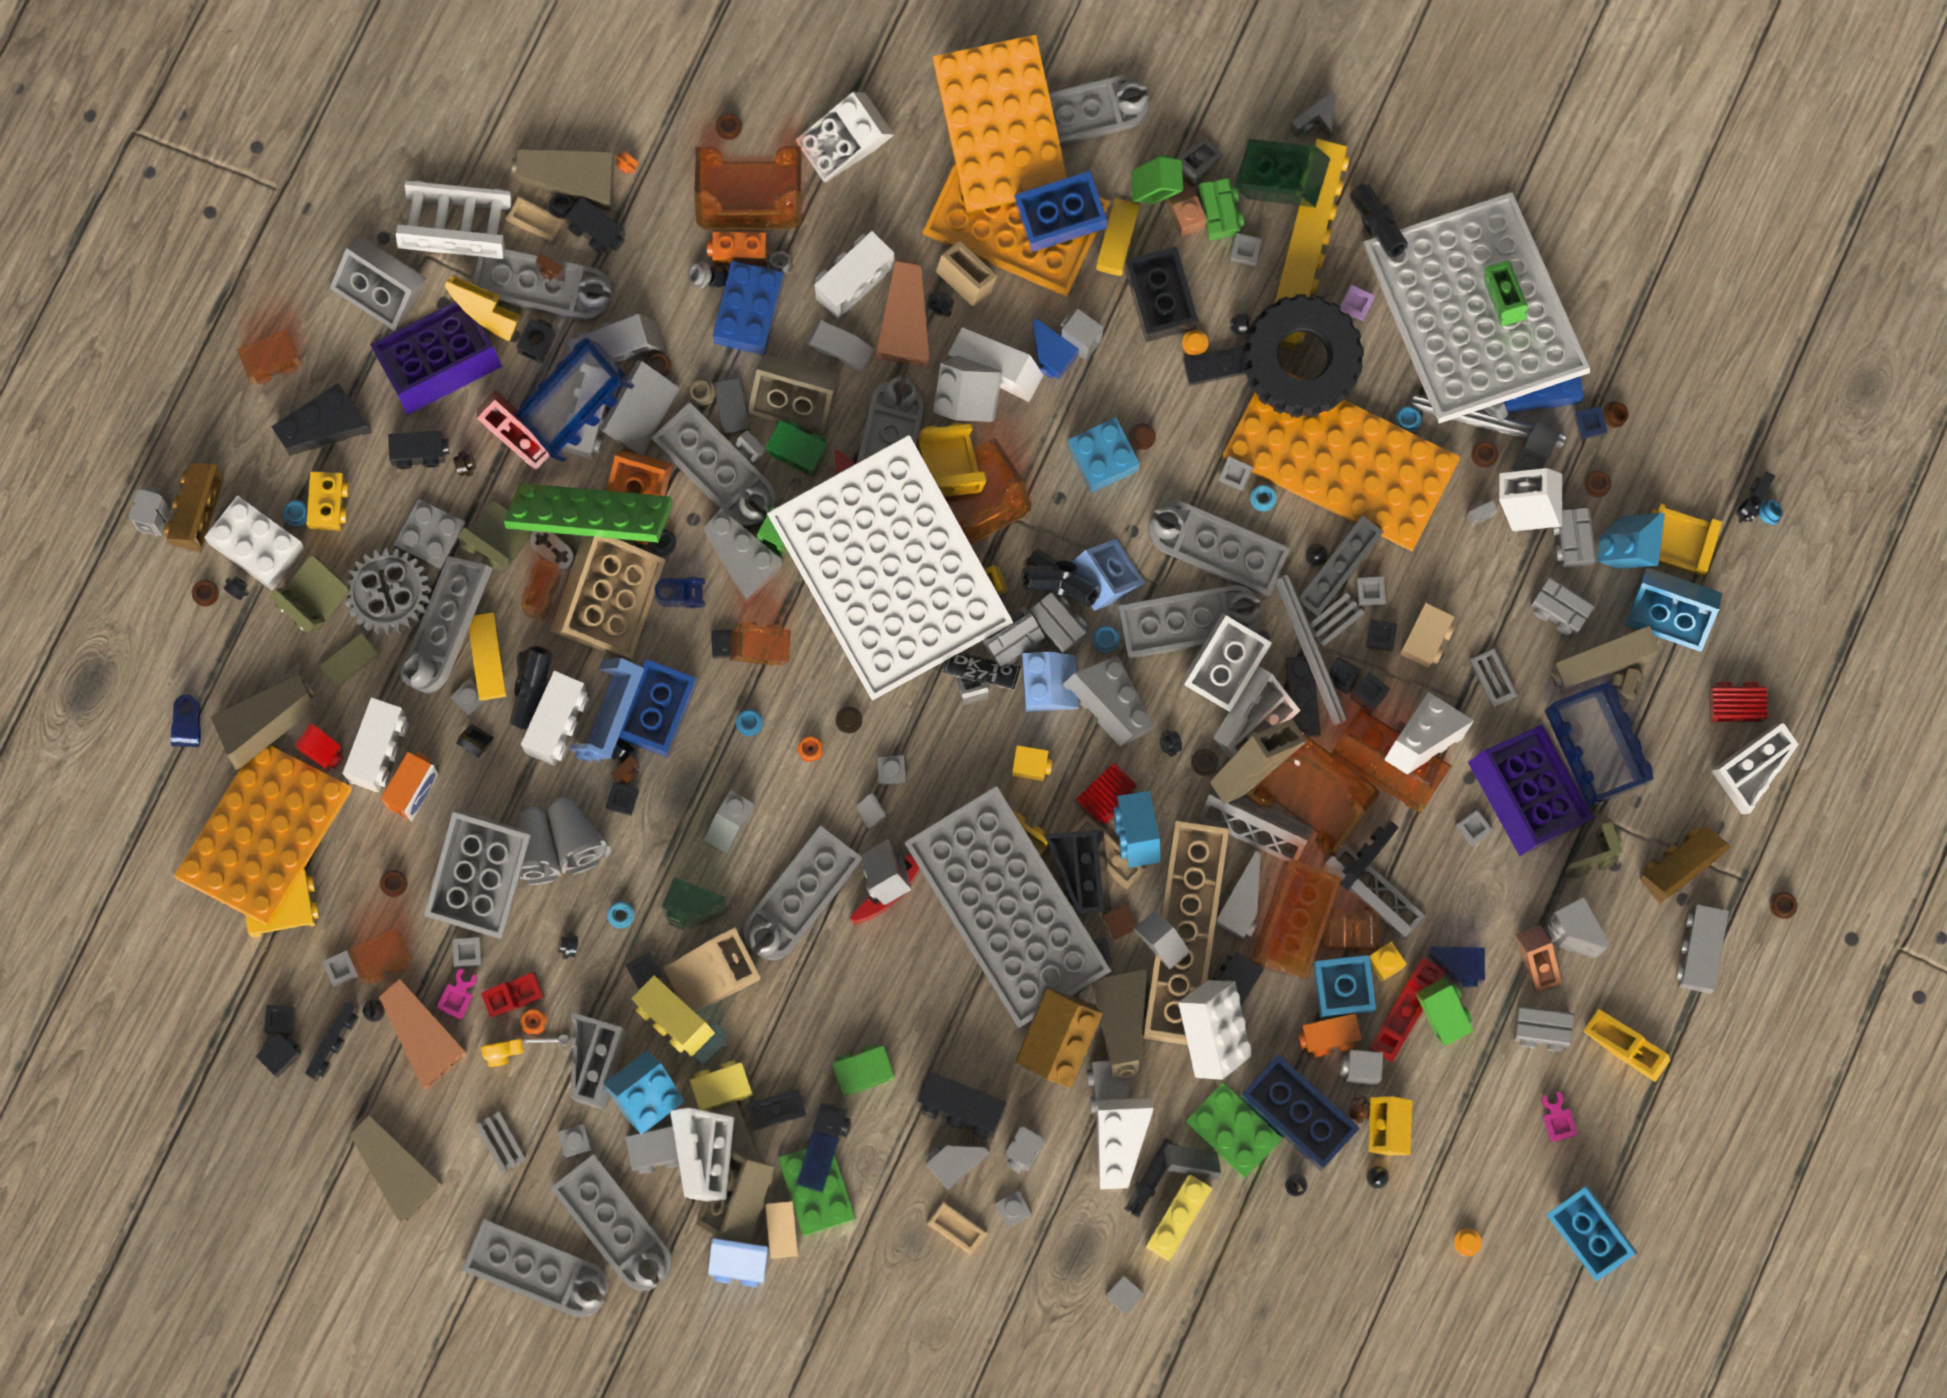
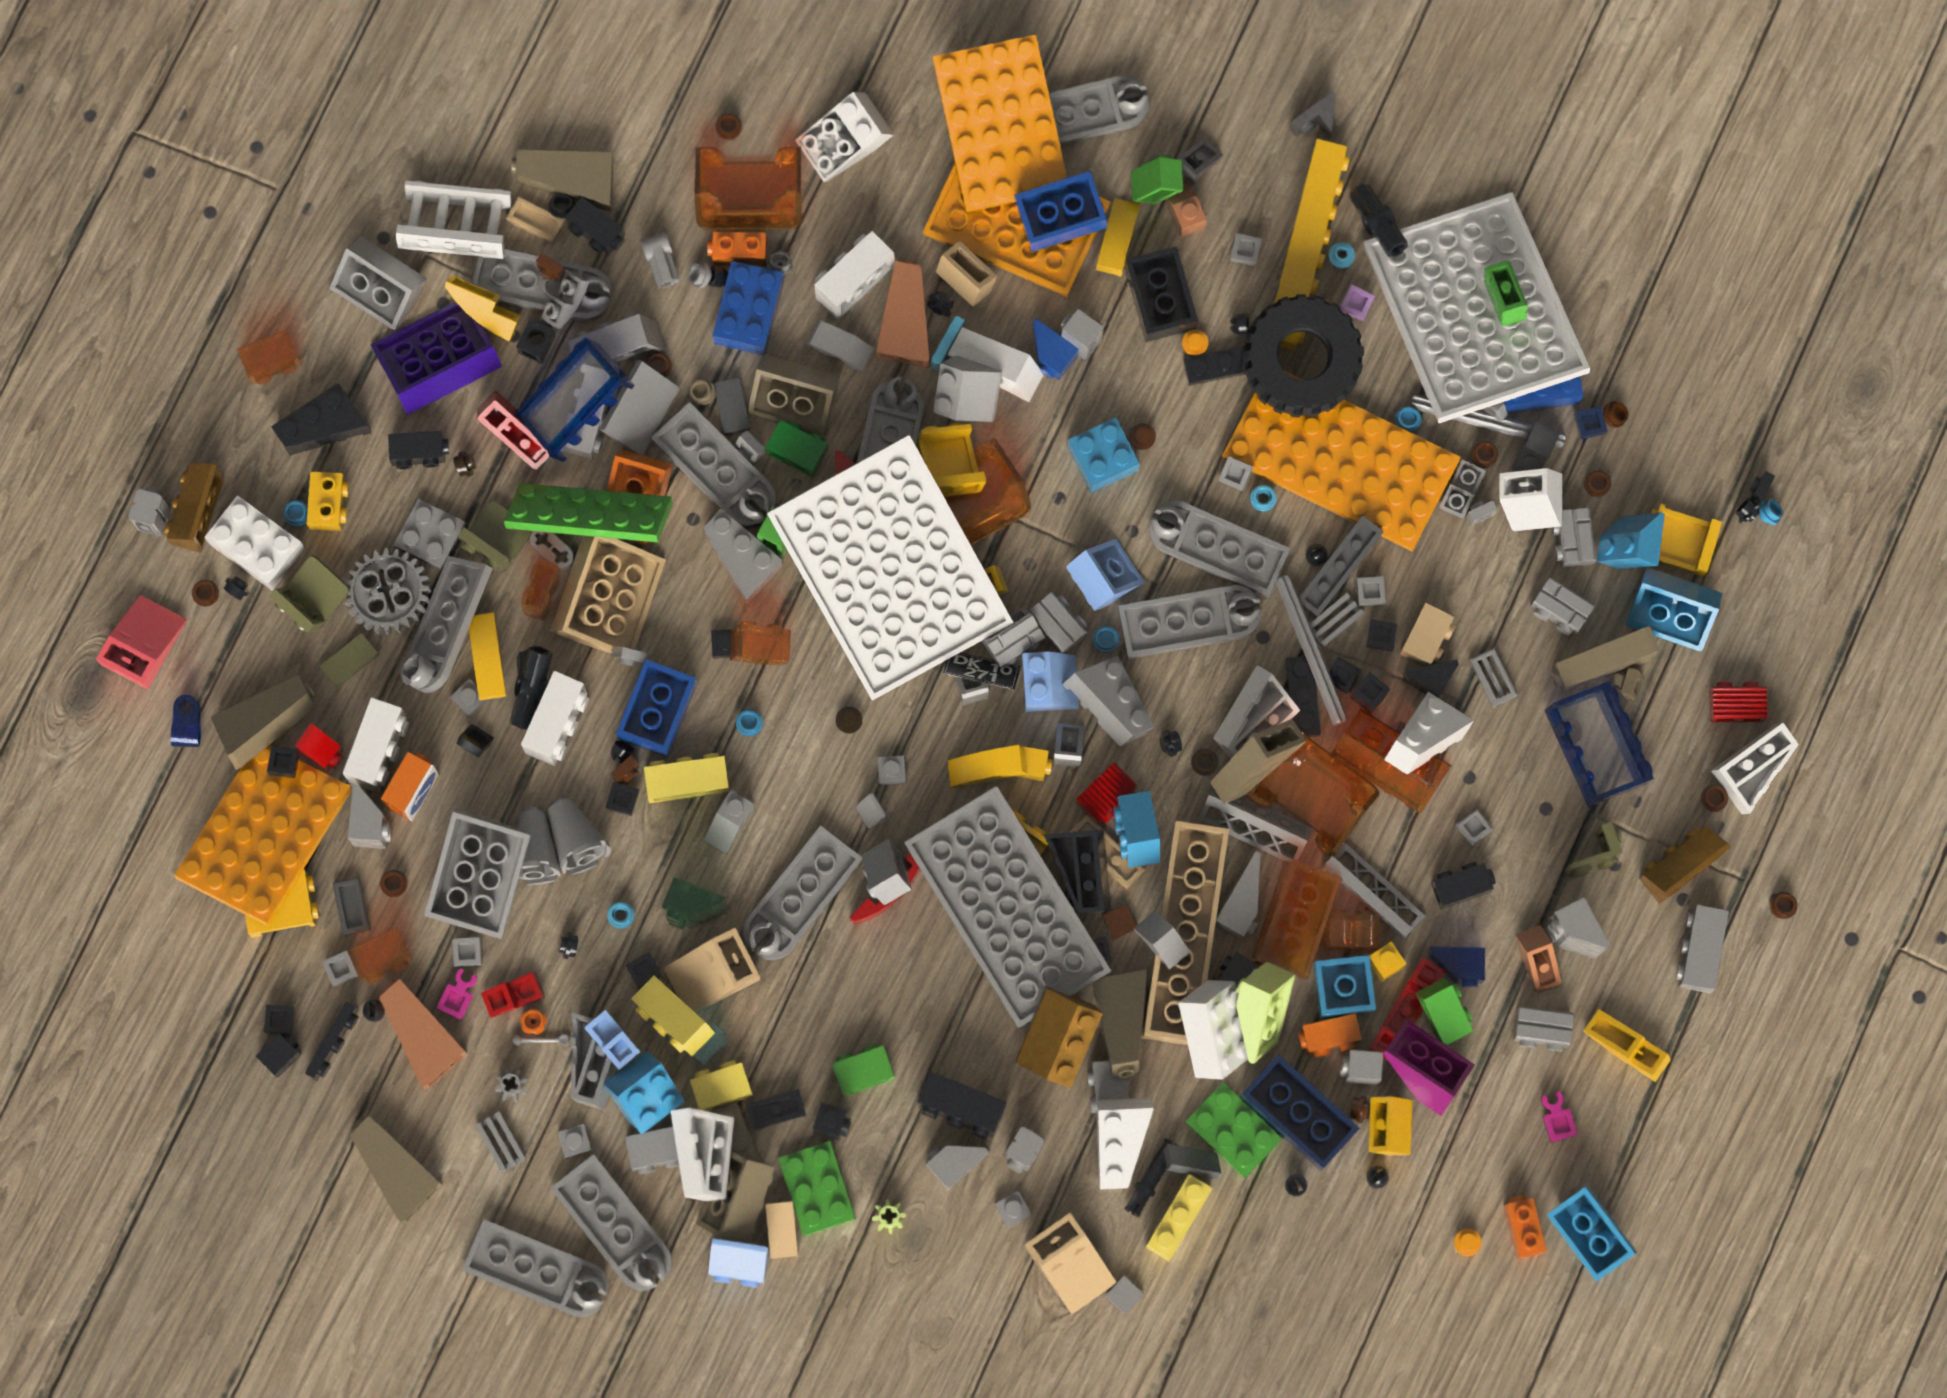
yellow piece [480,1038,525,1067] -> none
medium blue panel [569,658,645,762] -> none
orange plate [615,151,639,174] -> none
black plate [650,529,676,556] -> none
clear blue piece [654,577,706,608] -> none
clear blue plate [796,1132,839,1193] -> none
orange plate [797,736,823,762] -> none
tan tile [927,1201,988,1256] -> none
black piece [1021,549,1102,607] -> none
white brick [1181,613,1272,712] -> none
bright green brick [1198,178,1244,241] -> none
clear green brick [1234,139,1331,208] -> none
black plate [1340,821,1399,890] -> none
dark purple slope [1468,725,1594,857] -> none
none -> coral slope [96,595,187,690]
none -> black plate [267,746,300,778]
none -> dark grey tile [332,877,371,937]
none -> light grey slope [348,784,393,849]
none -> light grey gear [495,1068,529,1102]
none -> light grey slope [541,271,590,329]
none -> light blue slope [585,1010,640,1070]
none -> light grey plate [611,646,647,667]
none -> light grey piece [640,232,679,288]
none -> light yellow brick [644,753,730,803]
none -> yellowish green gear [872,1199,906,1235]
none -> medium azure tile [931,316,965,371]
none -> yellow slope [948,745,1027,788]
none -> tan slope [1024,1213,1117,1314]
none -> light grey slope [1053,723,1084,767]
none -> yellowish green slope [1236,962,1295,1064]
none -> medium azure plate [1328,242,1355,269]
none -> magenta slope [1383,1019,1475,1116]
none -> black slope [1403,659,1459,698]
none -> black brick [1431,862,1496,910]
none -> light grey slope [1439,459,1486,519]
none -> orange brick [1504,1194,1547,1259]
none -> reddish brown plate [1701,785,1728,812]

